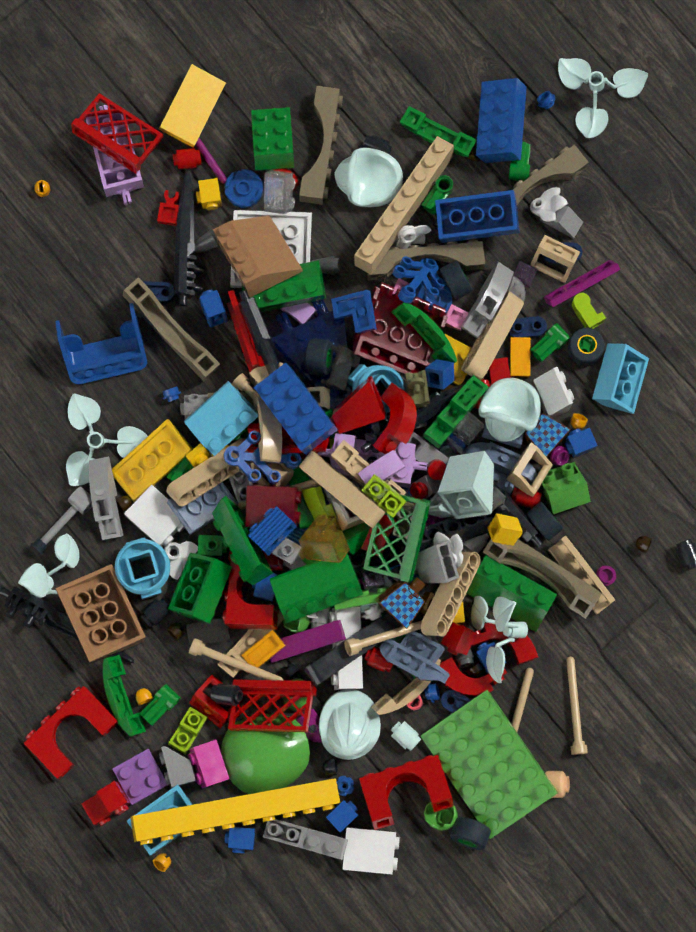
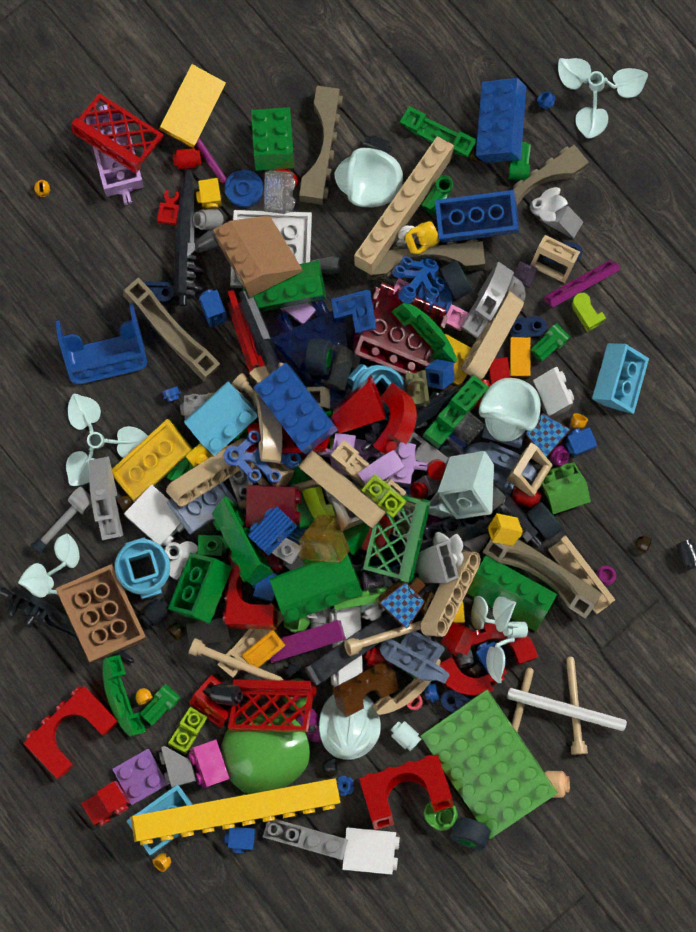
blue brick [326,800,358,832] -> none
black wheel [568,328,605,366] -> none
none -> light grey brick [193,209,223,230]
none -> reddish brown arch [332,661,399,717]
none -> yellow piece [404,221,440,254]
none -> white axle [507,688,627,731]

